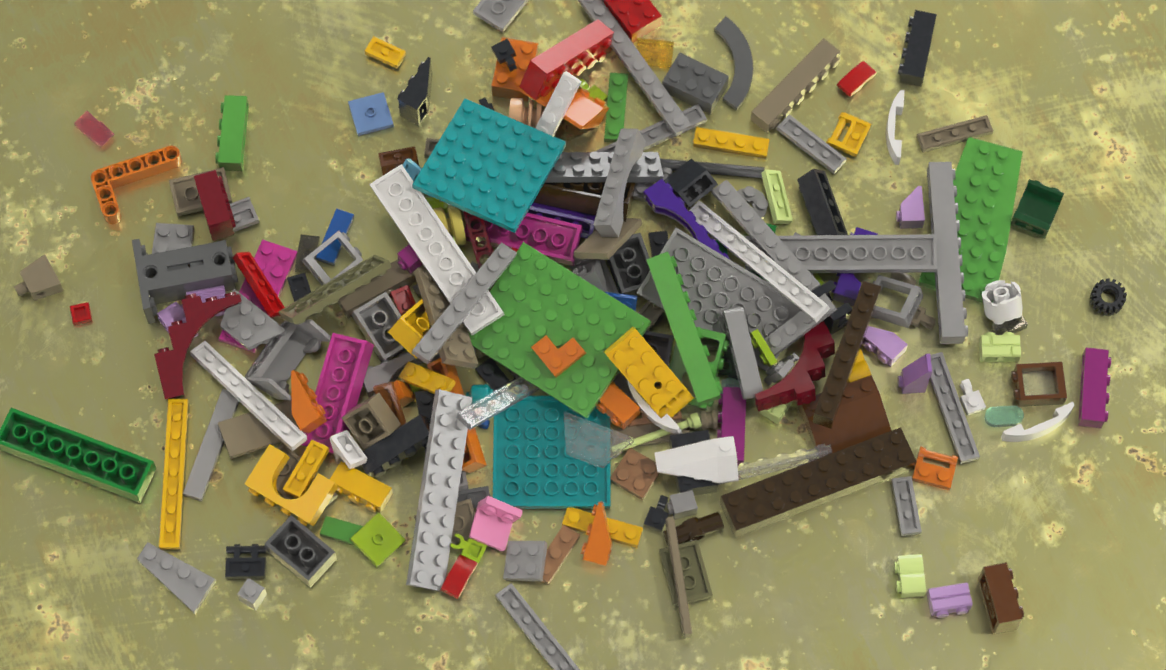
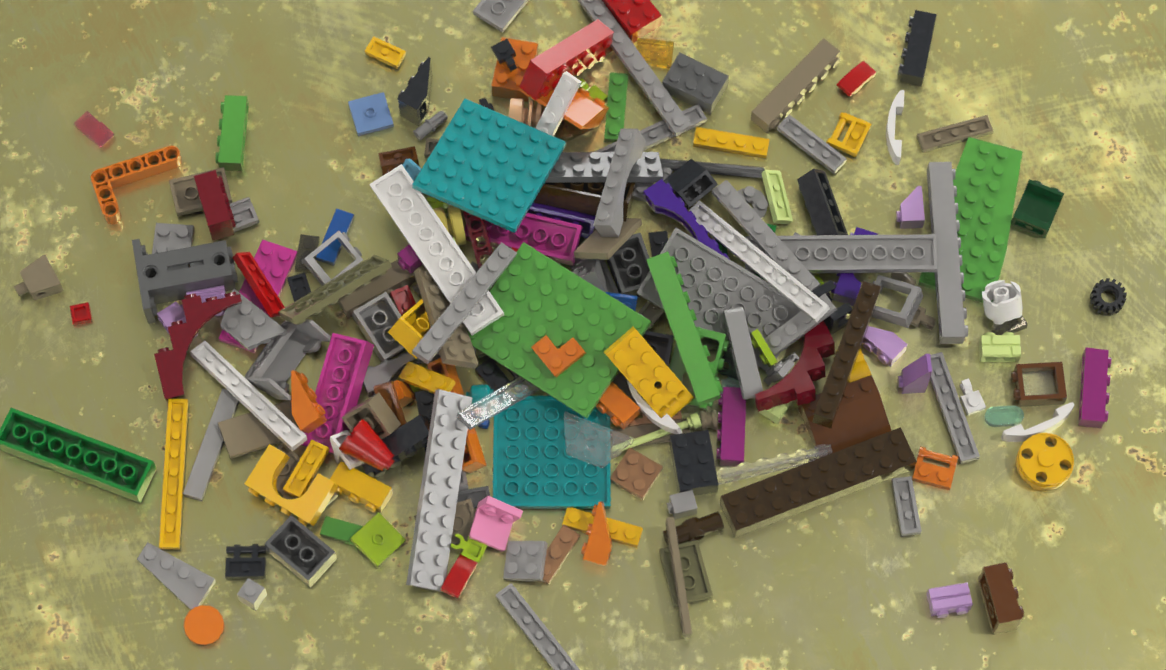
black plate [643,495,669,533] -> none
white wedge [655,436,739,483] -> none
dark grey tile [714,16,753,111] -> none
yellowish green brick [894,554,926,598] -> none
none -> orange tile [184,605,224,645]
none -> red cone [339,419,395,471]
none -> light grey axle [413,111,448,140]
none -> yellow piece [1016,433,1074,491]

